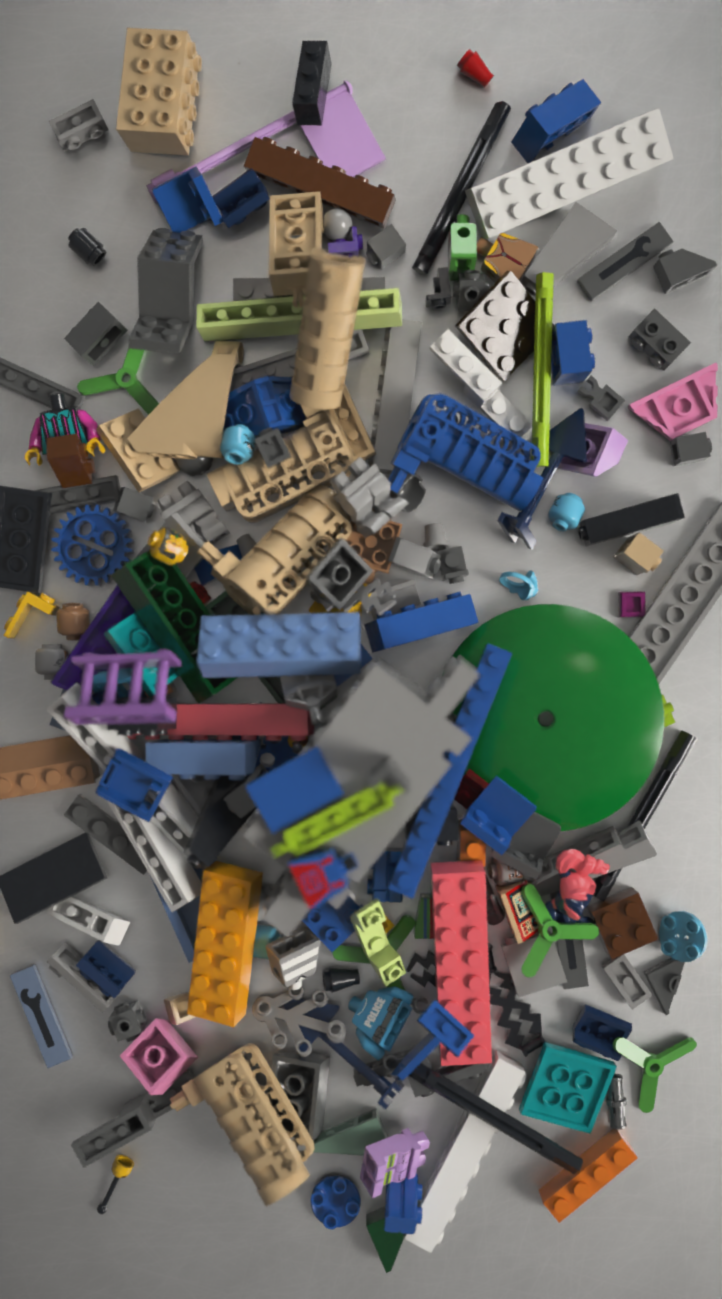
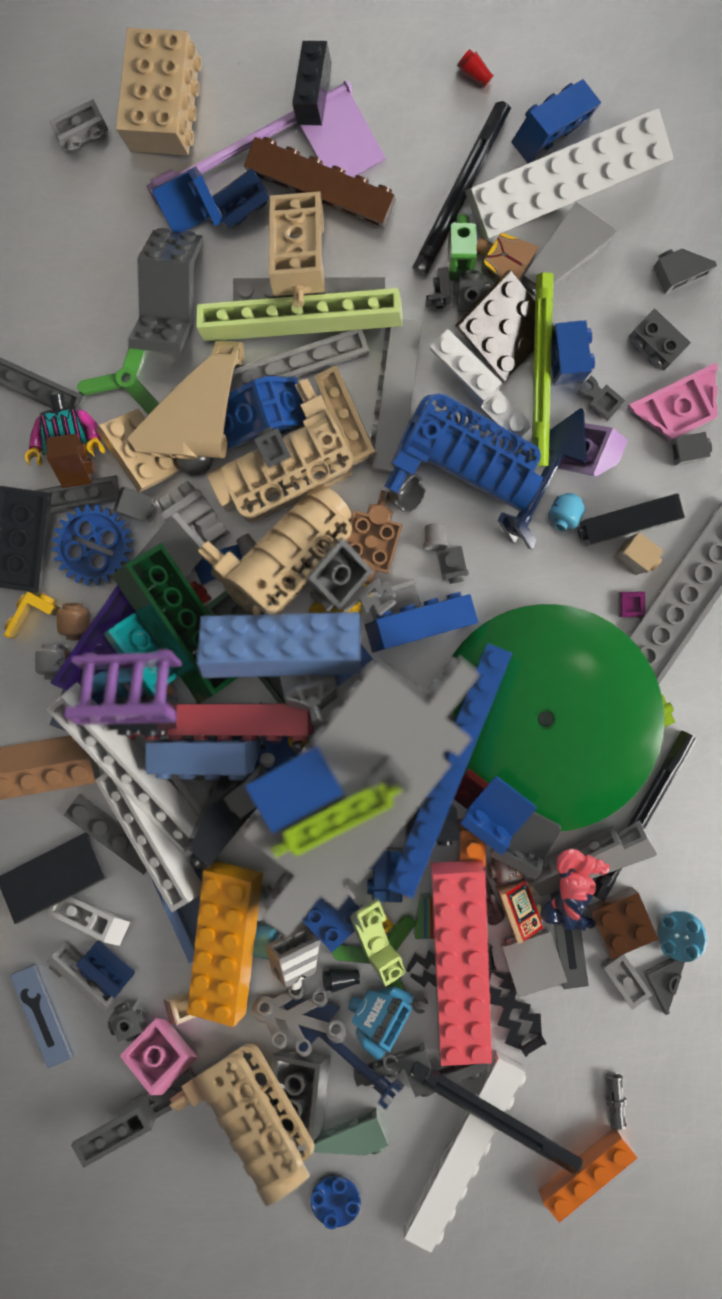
dark grey brick [64,302,128,366] -> none
black brick [68,228,106,266] -> none
blue container [95,749,173,822] -> none
yellow hinge [97,1155,134,1214] -> none
yellow head [148,527,189,566] -> none
medium azure head [220,424,256,465] -> none
torso [288,847,359,911] -> none
tan piece [290,248,366,409] -> none
light grey piece [324,208,353,241] -> none
dark purple bracket [328,226,363,257] -> none
light grey hips [330,457,409,538] -> none
lavender hips [360,1128,430,1198] -> none
dark grey brick [366,224,406,270] -> none
dark green slope [366,1207,404,1273] -> none
blue brick [384,1173,422,1234] -> none
slope [388,537,441,579] -> none
blue piece [391,1000,474,1081] -> none
medium azure piece [499,571,538,600] -> none
teal plate [519,1042,617,1134] -> none
bright green piece [521,884,599,978] -> none
dark blue bracket [573,1004,632,1061] -> none
dark grey tile [577,222,674,301] -> none
bright green piece [613,1037,697,1113] -> none

